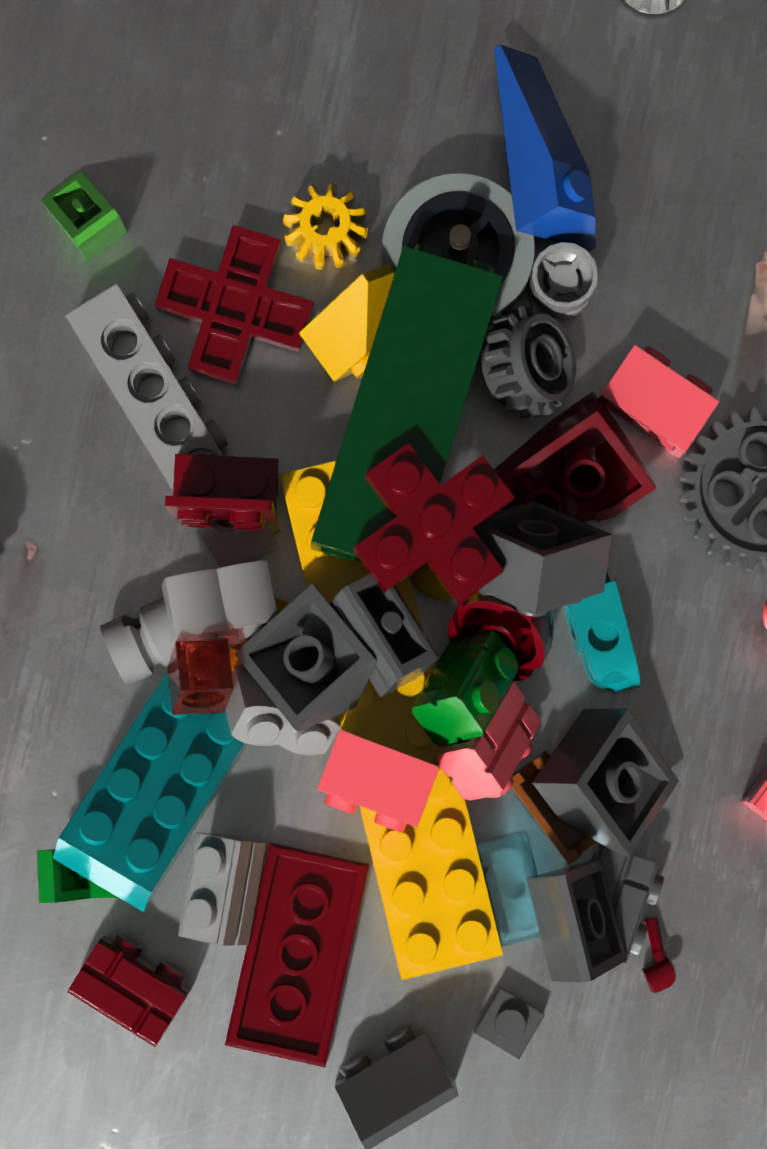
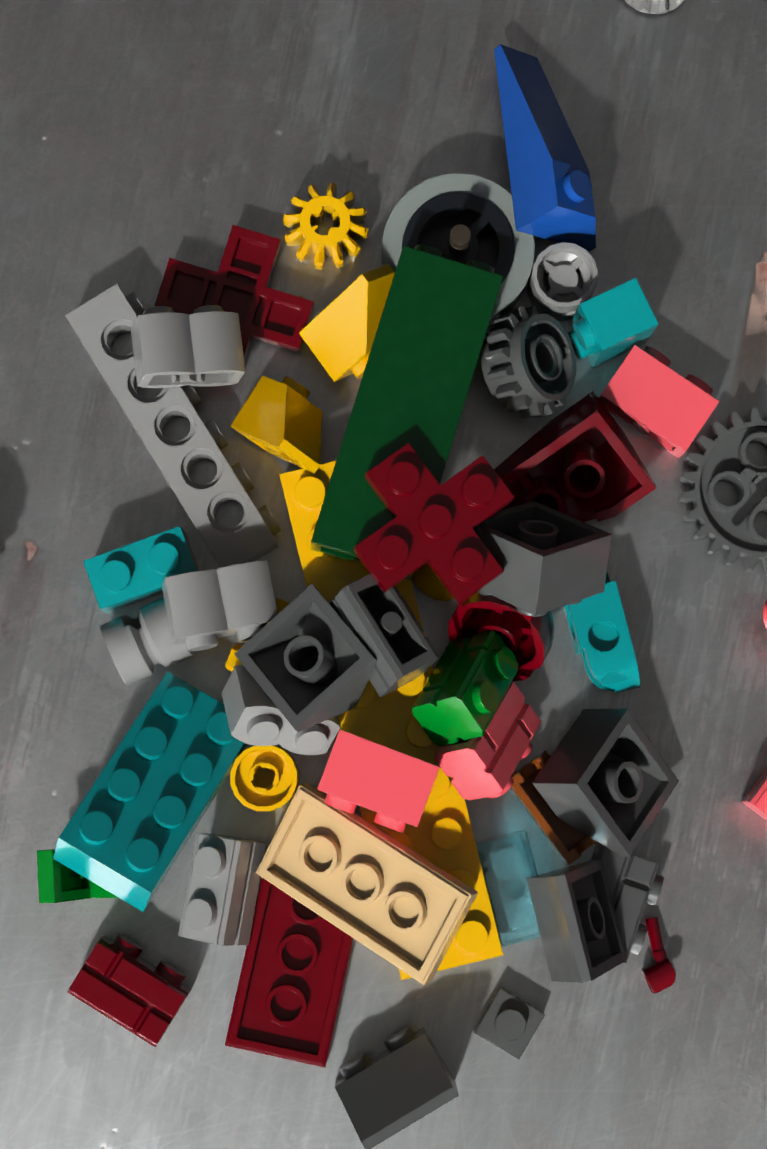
bright green slope [41,170,127,262] -> none
dark red bracket [164,454,279,530] -> none
clear red brick [167,639,233,715] -> none
none -> teal brick [83,526,199,613]
none -> light grey brick [131,305,246,388]
none -> yellow slope [230,376,322,474]
none -> yellow wheel [230,745,300,811]
none -> tan tile [256,783,478,985]
none -> teal brick [568,278,659,368]

